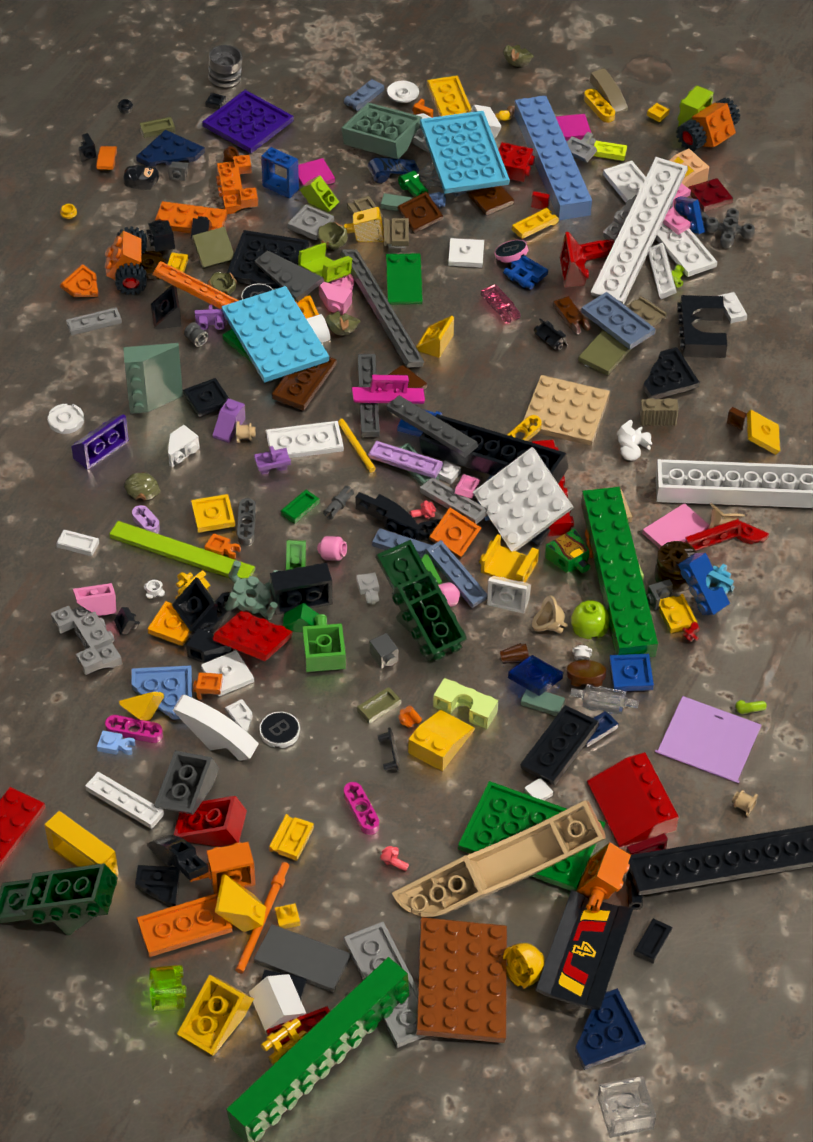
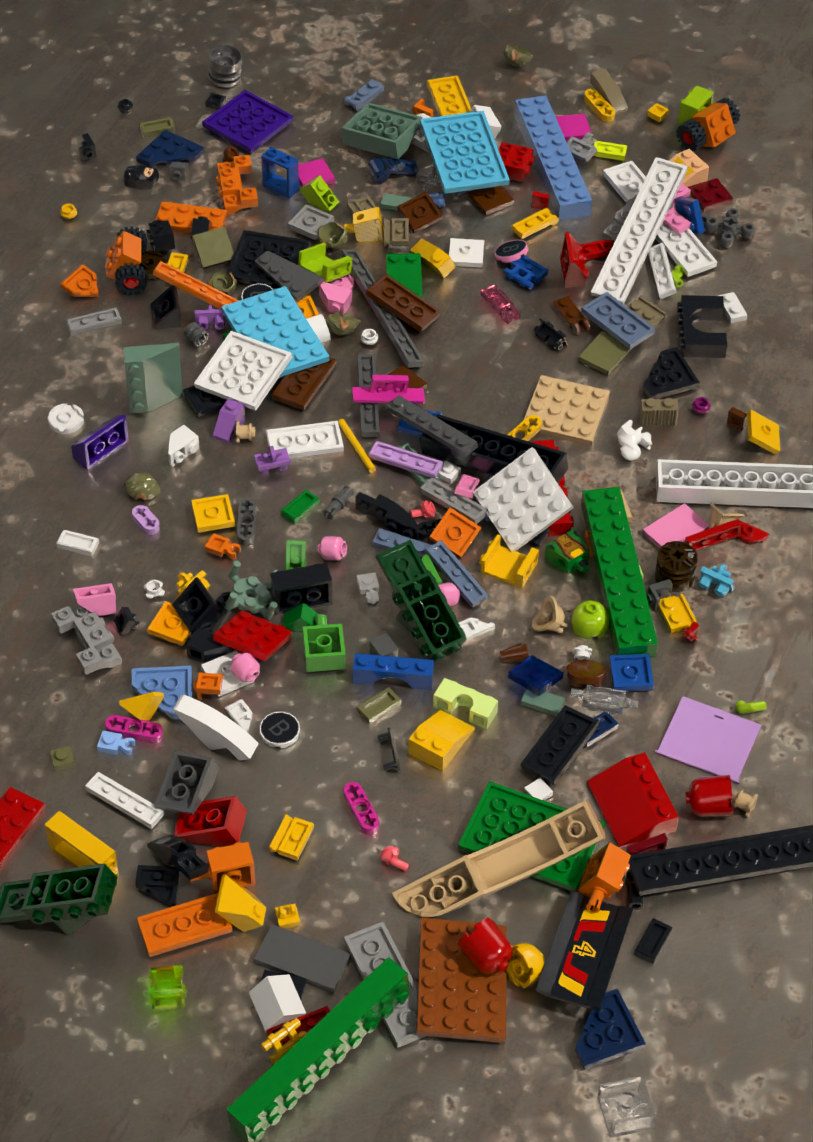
orange slope [97,146,117,170] -> none
lime tile [109,521,255,579] -> none
yellow slope [177,975,254,1056] -> none
orange bar [235,862,290,974] -> none
white dish [387,81,419,103] -> none
green piece [398,171,428,197] -> none
orange plate [398,706,422,728] -> none
yellow slope [416,315,454,358] -> none
white slope [487,576,531,614] -> none
yellow arm [495,106,515,121] -> none
blue arch [678,553,730,615] -> none
none -> olive plate [50,746,75,771]
none -> white plate [194,331,293,411]
none -> bright pink head [231,653,260,682]
none -> blue arch [353,653,434,690]
none -> white plate [361,329,378,345]
none -> reddish brown plate [365,274,441,333]
none -> yellow slope [410,238,456,279]
none -> red cylinder [457,917,513,974]
none -> white tile [458,617,495,641]
none -> red cylinder [685,775,733,817]
none -> magenta plate [692,397,710,414]

